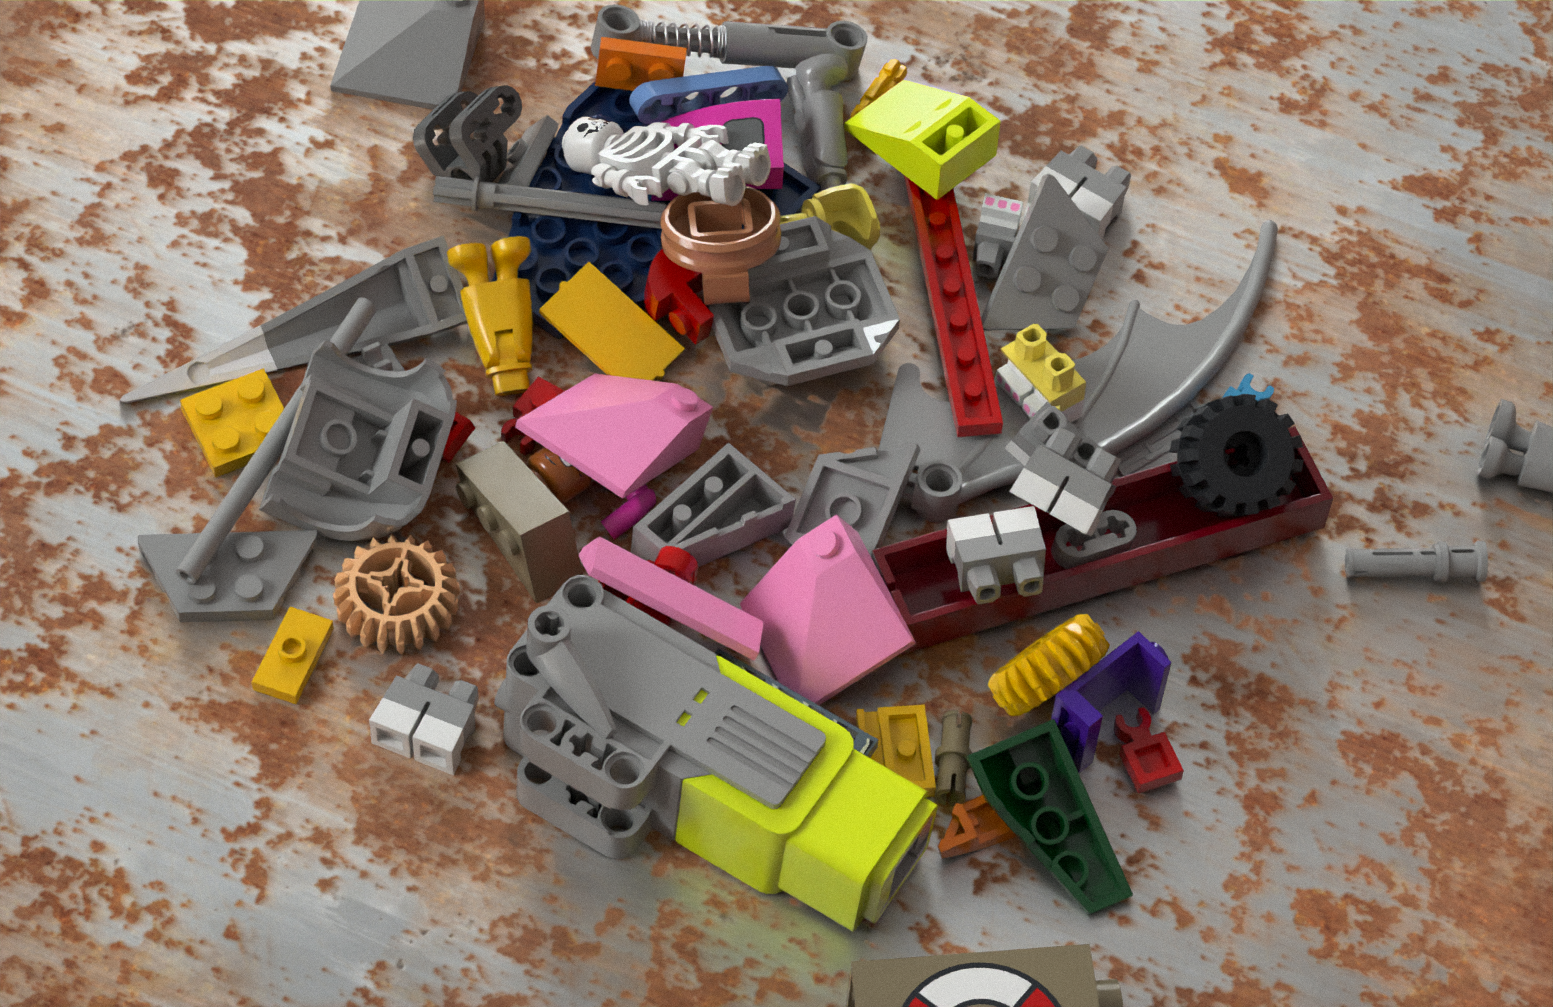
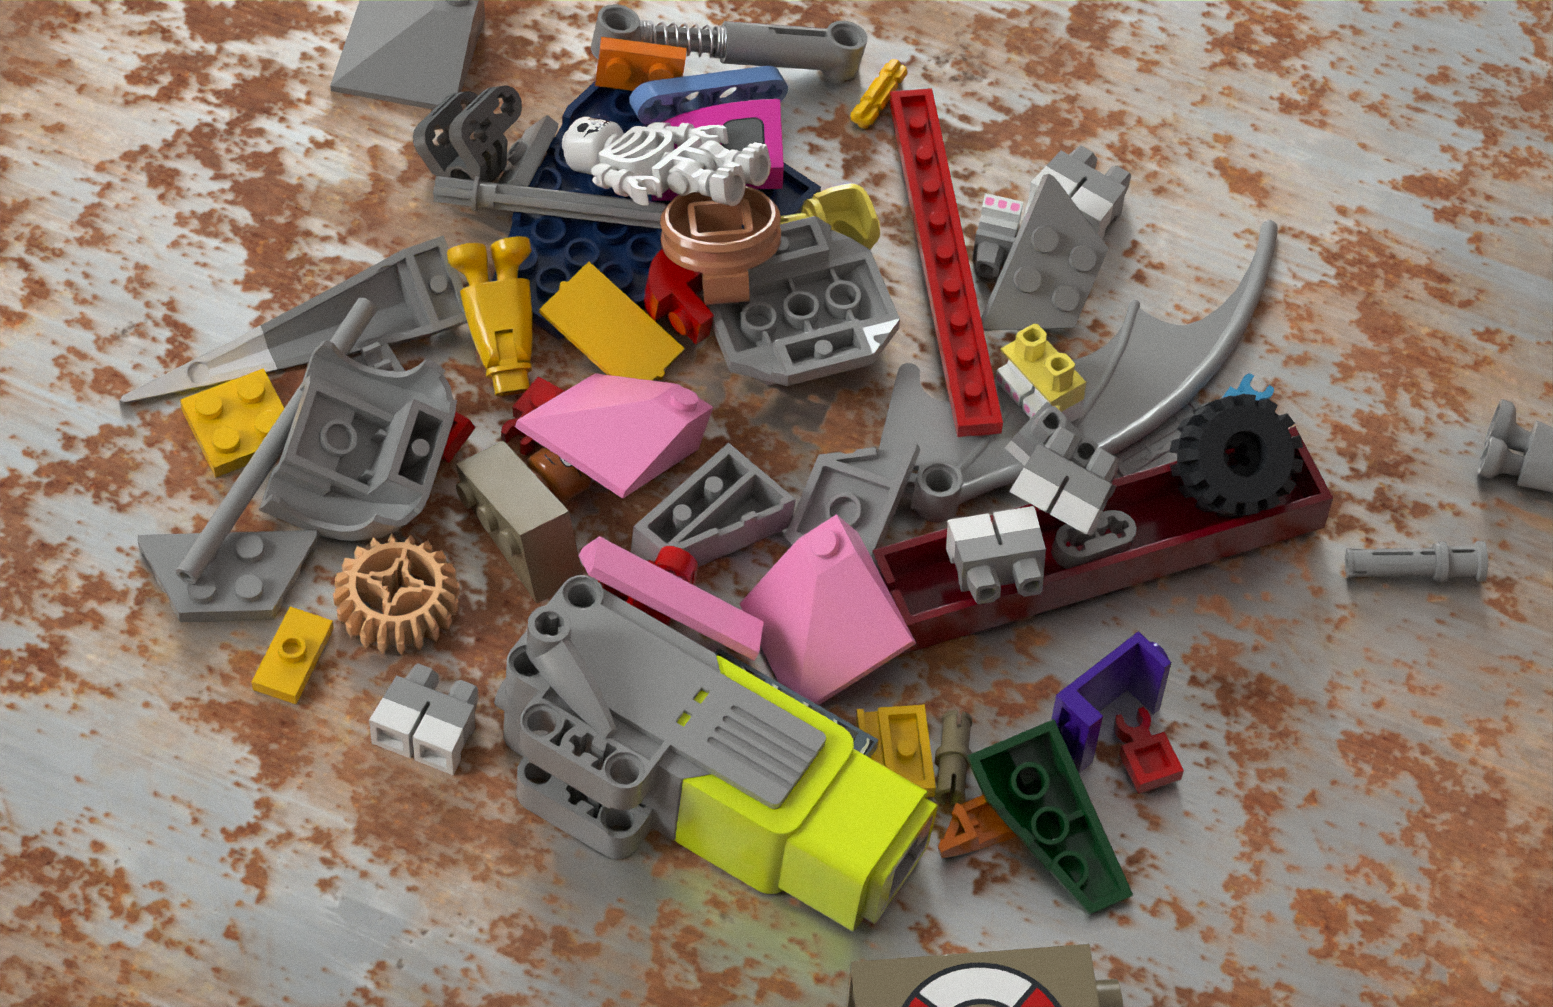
dark pink arm [600,484,656,540] -> none
light grey piece [786,54,848,191] -> none
neon yellow slope [844,80,1001,200] -> none
yellow gear [988,614,1110,716] -> none

